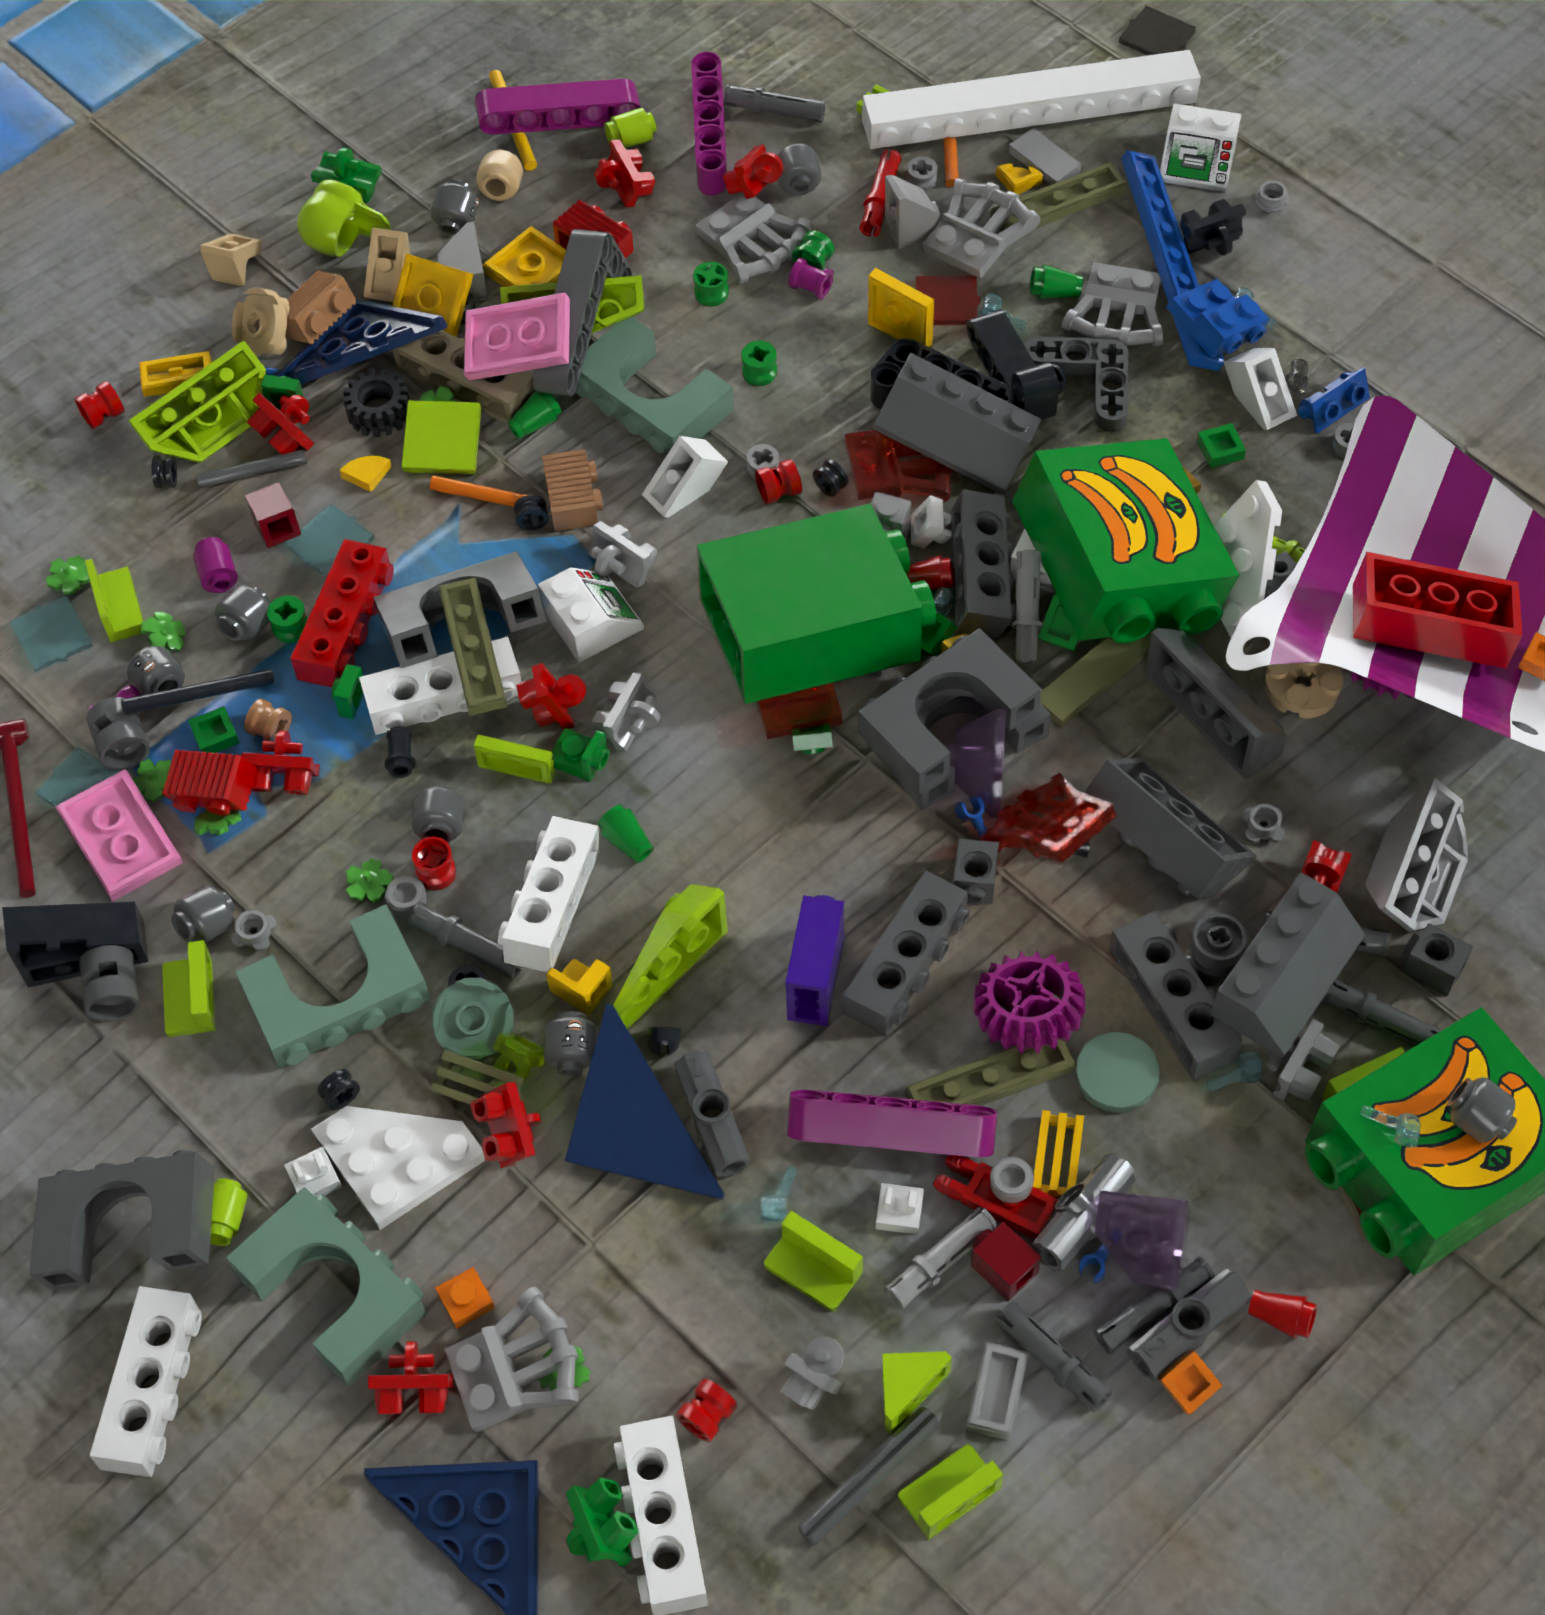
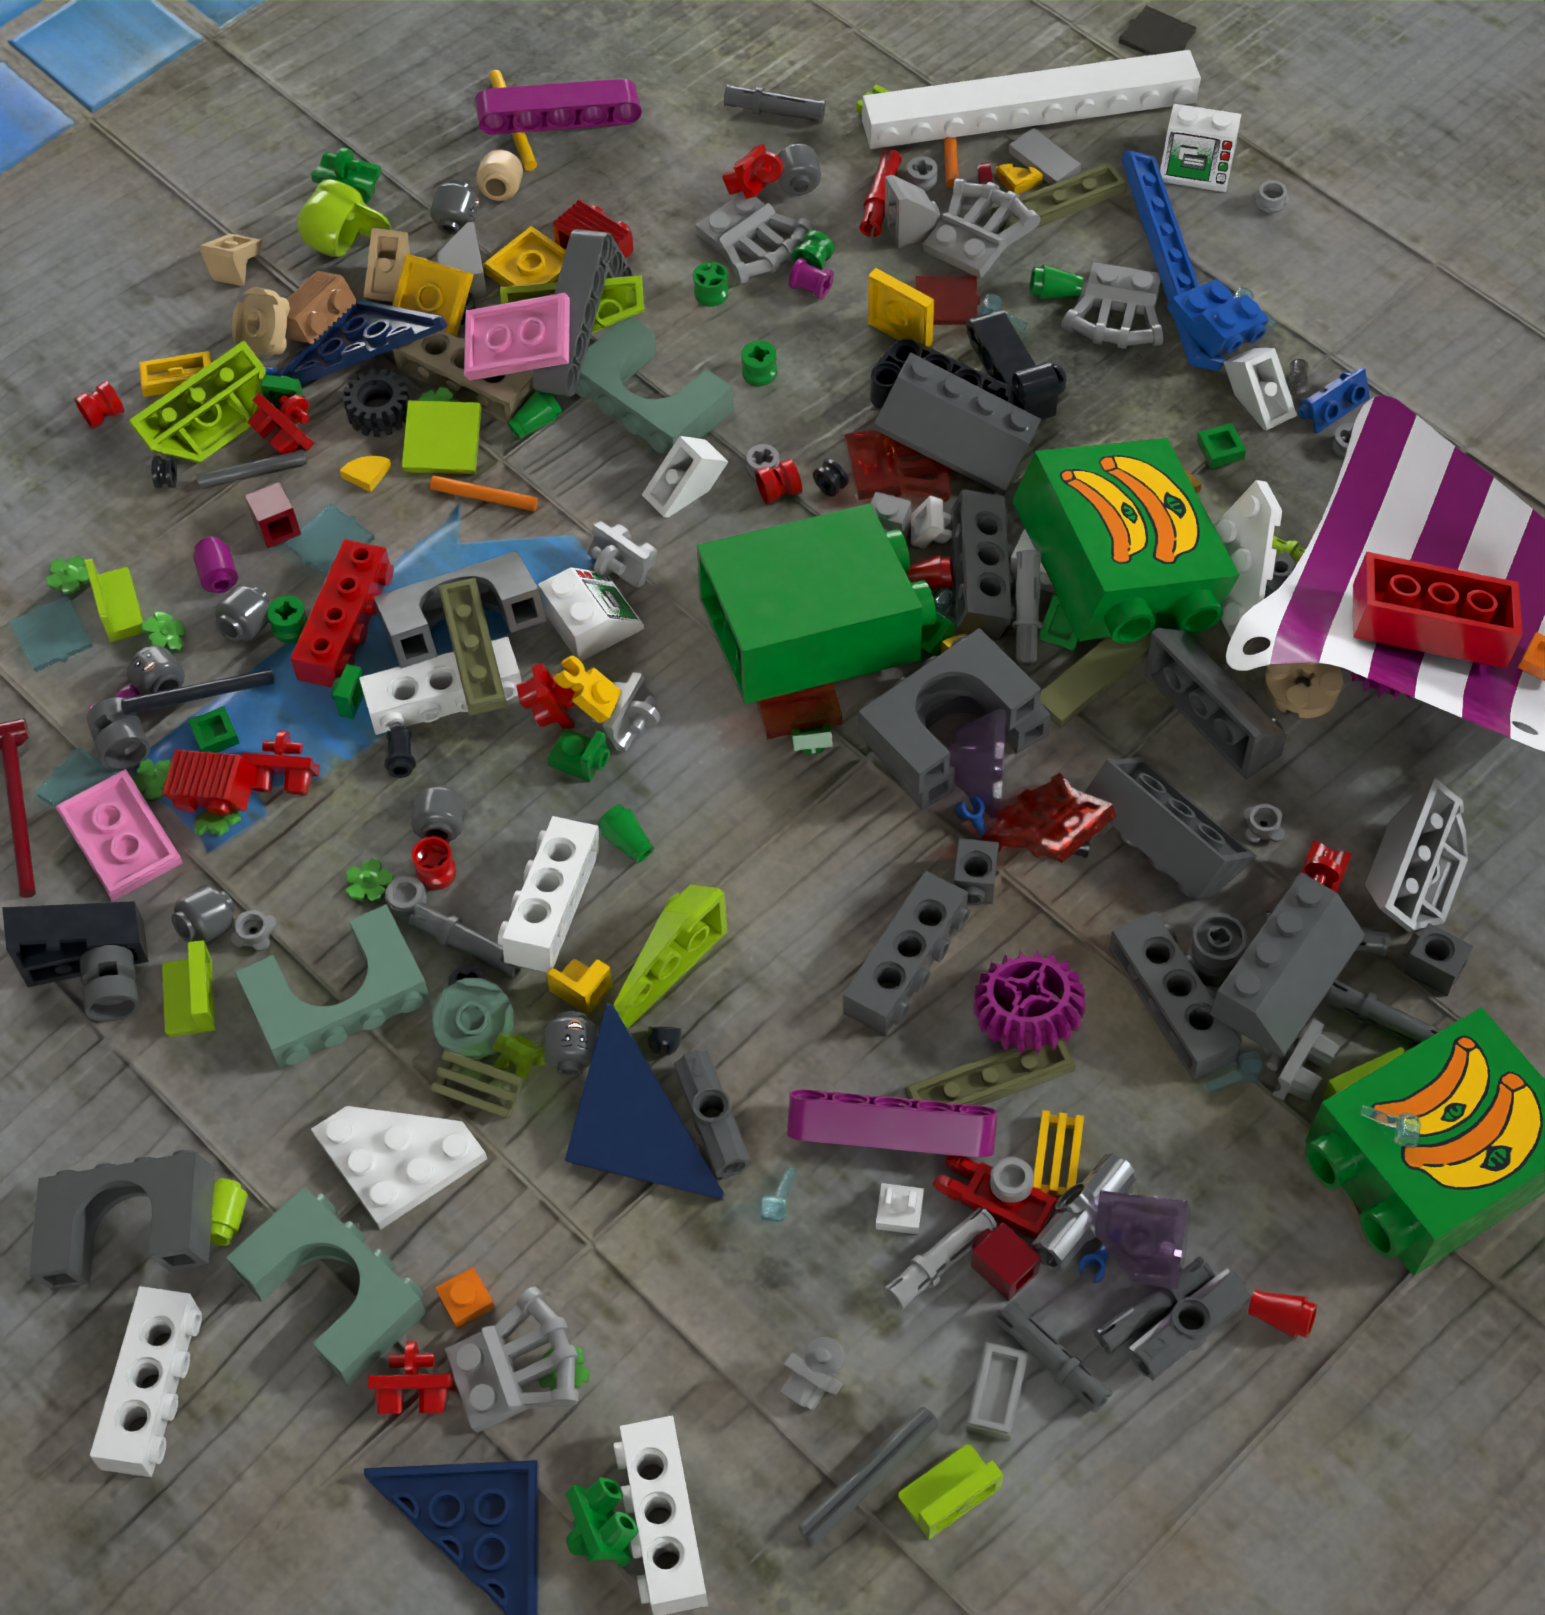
medium nougat wheel [244,698,292,741] -> none
white tile [284,1146,342,1197] -> none
black bush [317,1069,360,1110] -> none
red hips [470,1082,542,1168] -> none
lime tile [473,734,556,784] -> none
black bush [514,495,549,530] -> none
medium nougat brick [542,449,603,532] -> none
red hips [594,140,655,207] -> none
lime brick [604,107,657,149] -> none
red wheel [675,1378,738,1443] -> none
magenta beam [691,51,727,195] -> none
lime panel [764,1210,863,1312] -> none
dark purple brick [785,895,844,1026] -> none
lime slope [882,1351,952,1435] -> none
dark grey beam [1025,337,1128,432] -> none
sand green tile [1075,1032,1160,1114] -> none
orange plate [1157,1350,1223,1415] -> none
black hips [1180,199,1246,256] -> none
dark grey head [1447,1077,1517,1143] -> none
none -> yellow plate [554,655,622,724]
none -> dark red tile [977,162,993,184]

